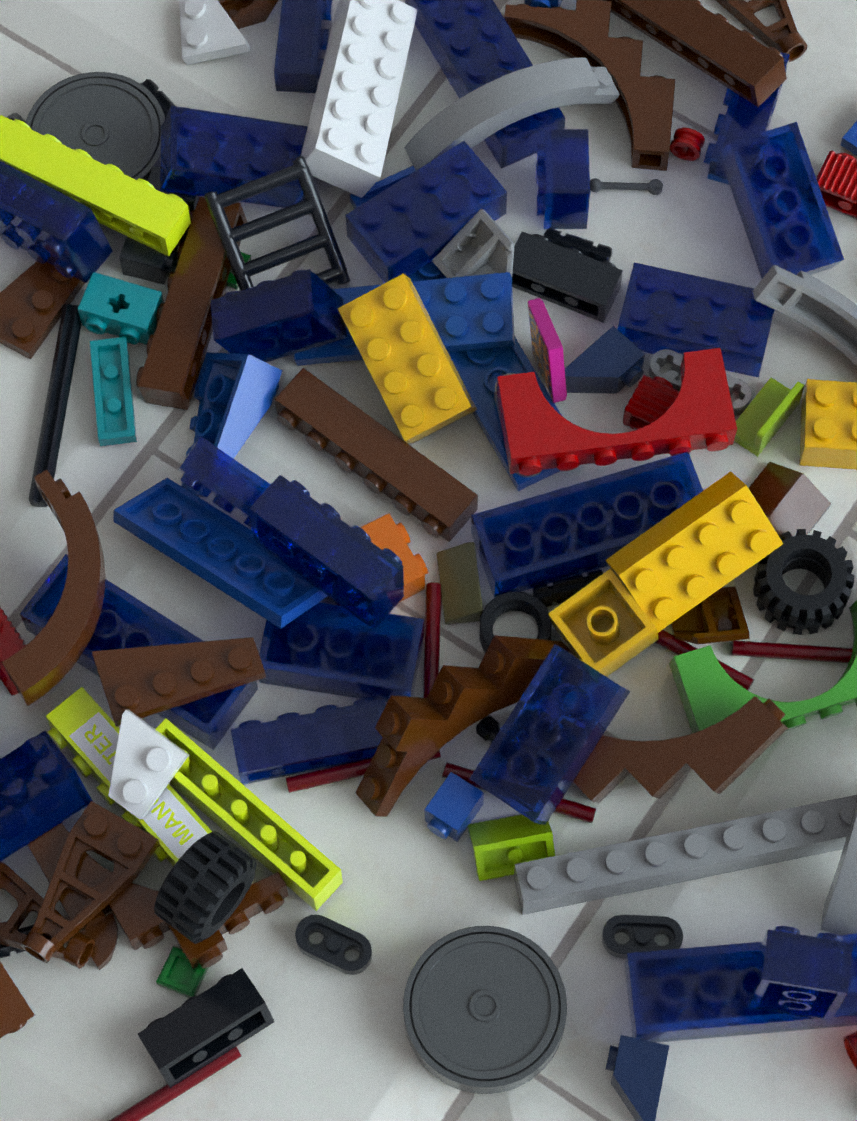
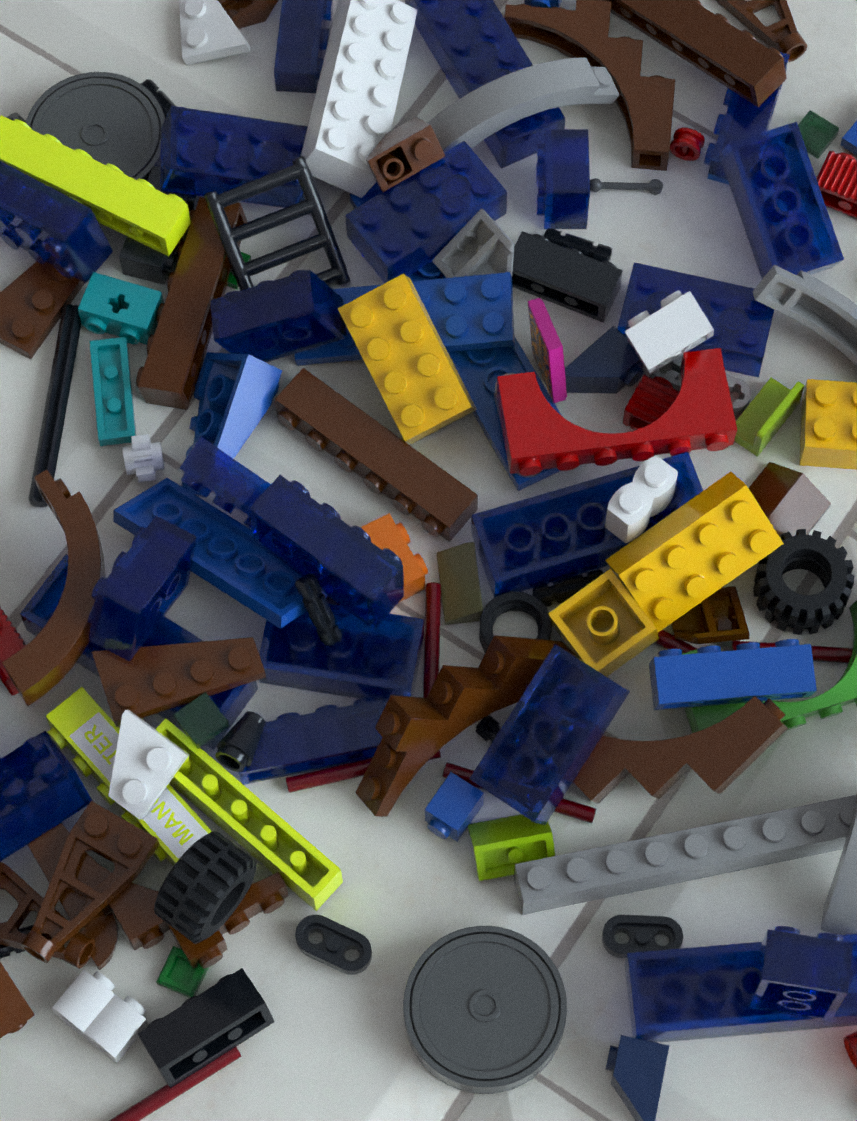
none -> white brick [52,970,148,1063]
none -> clear blue brick [88,516,197,661]
none -> white gear [123,434,165,483]
none -> clear green tile [173,692,230,749]
none -> black cone [215,711,266,772]
none -> black axle [295,574,342,646]
none -> reddish brown slope [366,117,445,192]
none -> white brick [605,456,678,543]
none -> white brick [625,290,714,375]
none -> blue brick [649,639,817,711]
none -> clear green tile [789,110,839,159]

